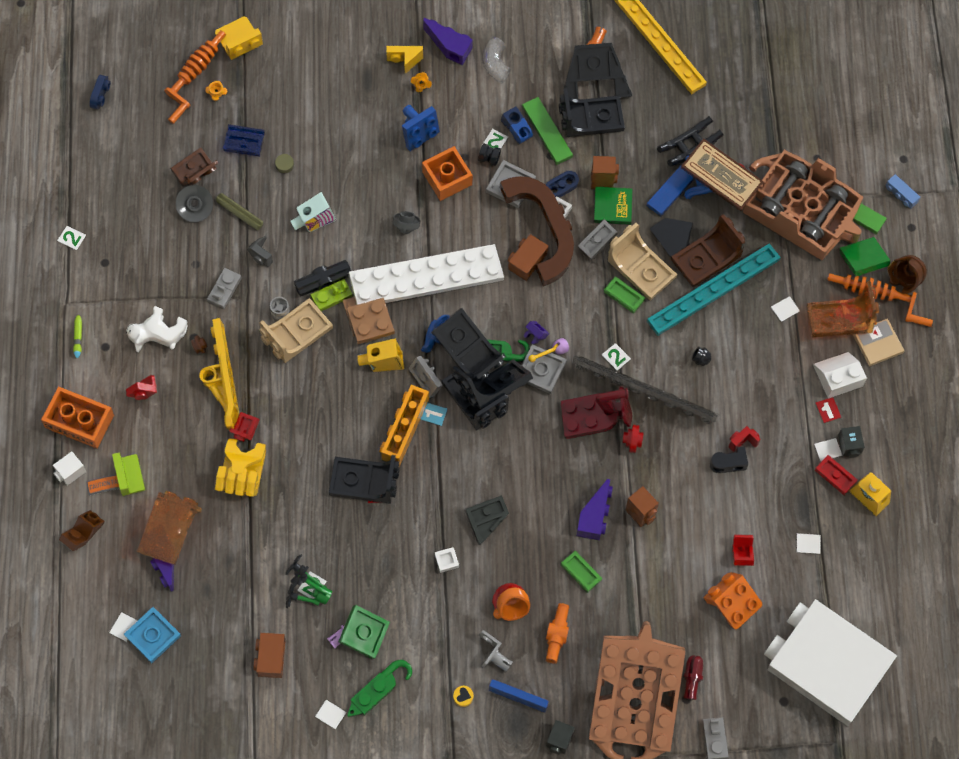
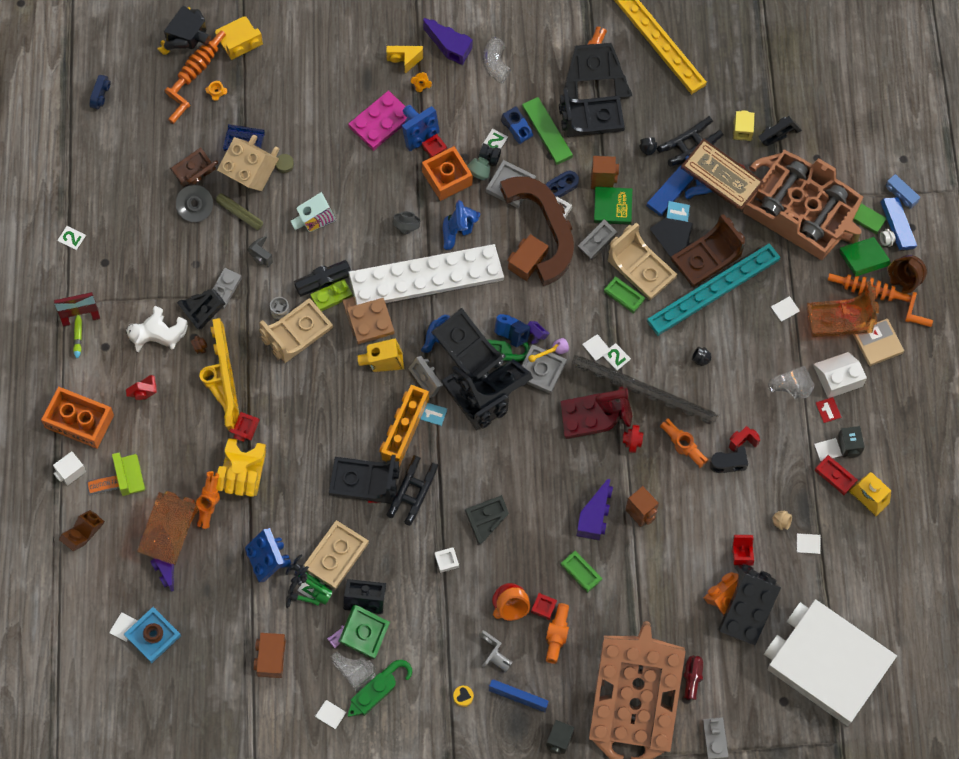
none -> dark red flag [54,292,100,327]
none -> reddish brown plate [143,623,163,644]
none -> black torso [158,6,211,55]
none -> black wing [177,289,226,329]
none -> orange pin [196,471,220,529]
none -> tan container [217,135,279,191]
none -> blue plate [245,528,291,582]
none -> tan plate [304,520,369,590]
none -> clear arch [331,652,376,692]
none -> black bracket [343,579,386,614]
none -> dark pink plate [348,91,407,151]
none -> black piece [386,455,439,526]
none -> red plate [422,134,447,158]
none -> blue hair [443,200,480,250]
none -> sand green cone [467,157,490,180]
none -> leg [494,314,531,348]
none -> red plate [531,593,557,620]
none -> white sticker [582,334,611,360]
none -> black plate [639,137,658,155]
none -> orange pin [660,418,709,468]
none -> medium azure sticker [667,201,690,222]
none -> black bracket [718,563,781,645]
none -> light yellow brick [733,110,755,141]
none -> black wing [758,116,802,146]
none -> clear arch [768,366,815,399]
none -> tan plate [772,510,792,530]
none -> tile [880,197,917,250]
none -> white plate [880,229,896,247]

